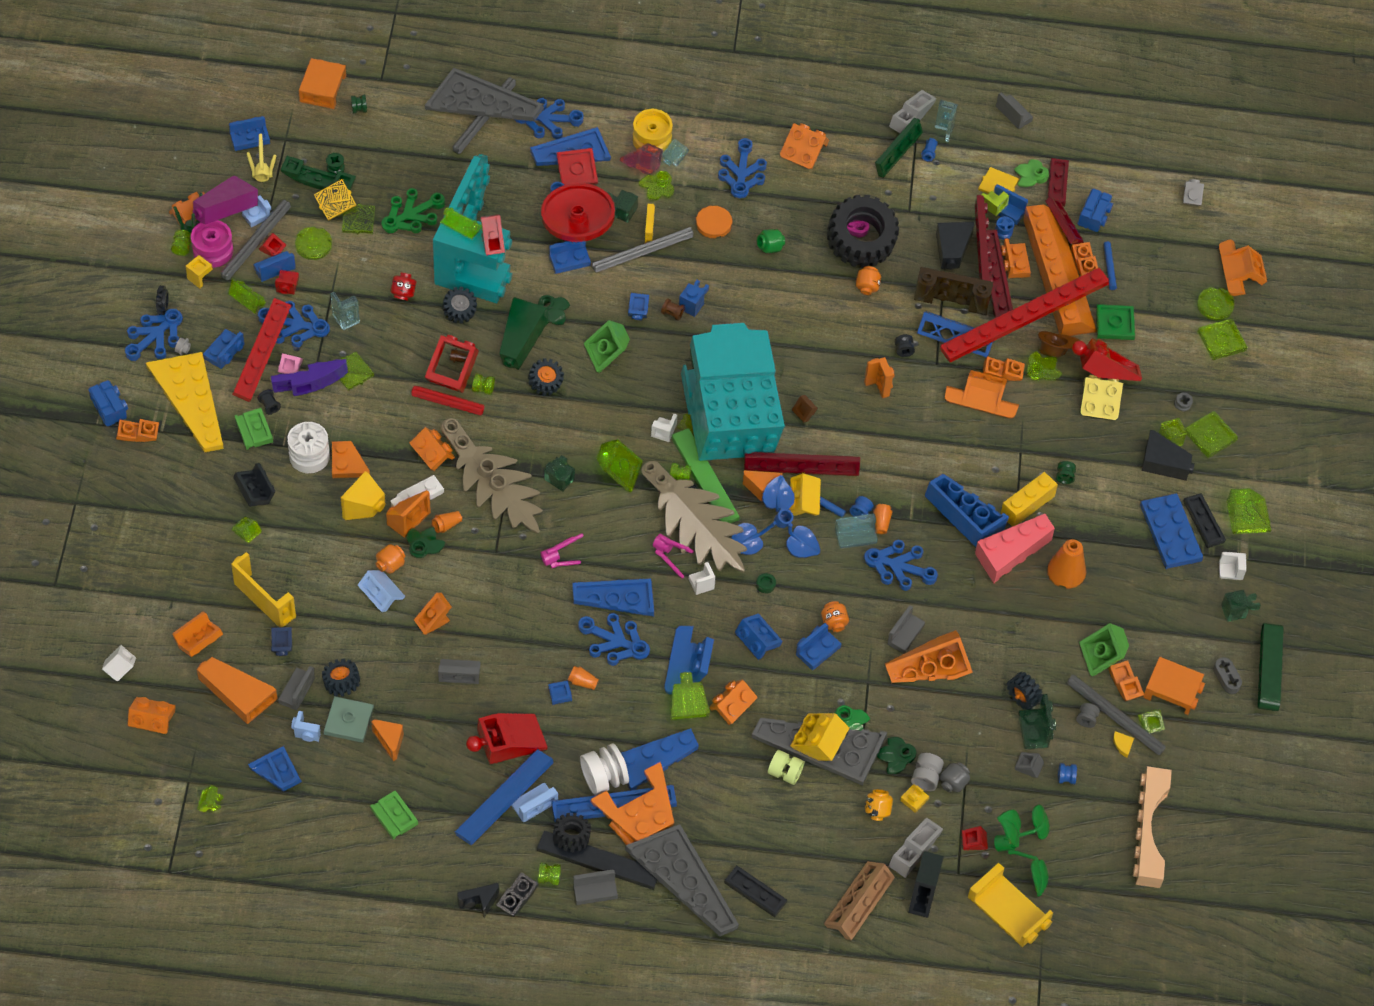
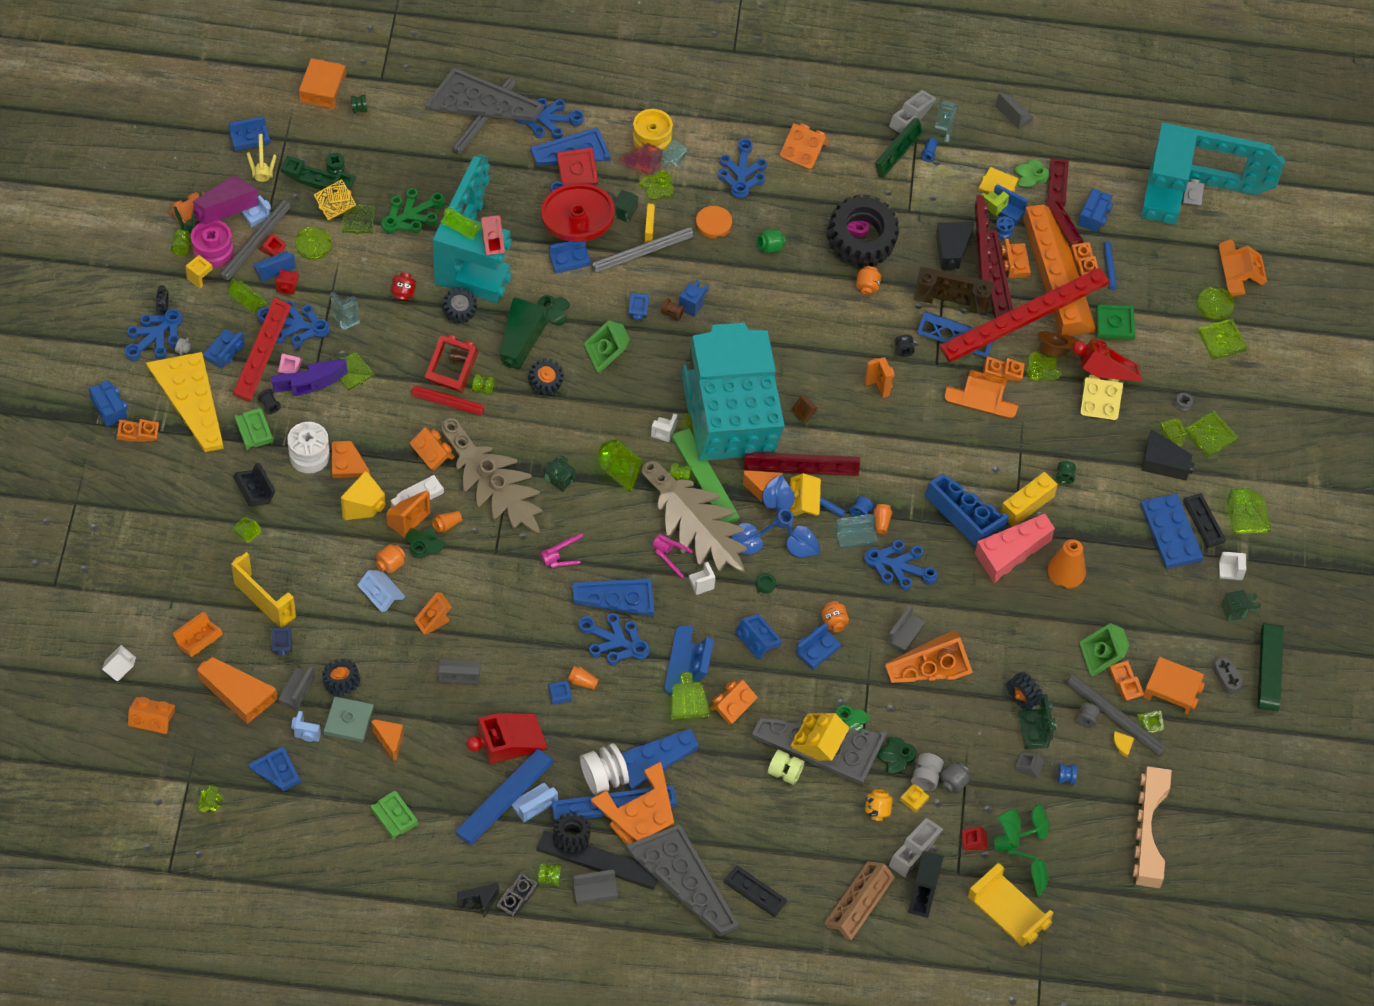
none -> teal bracket [1141,122,1285,225]

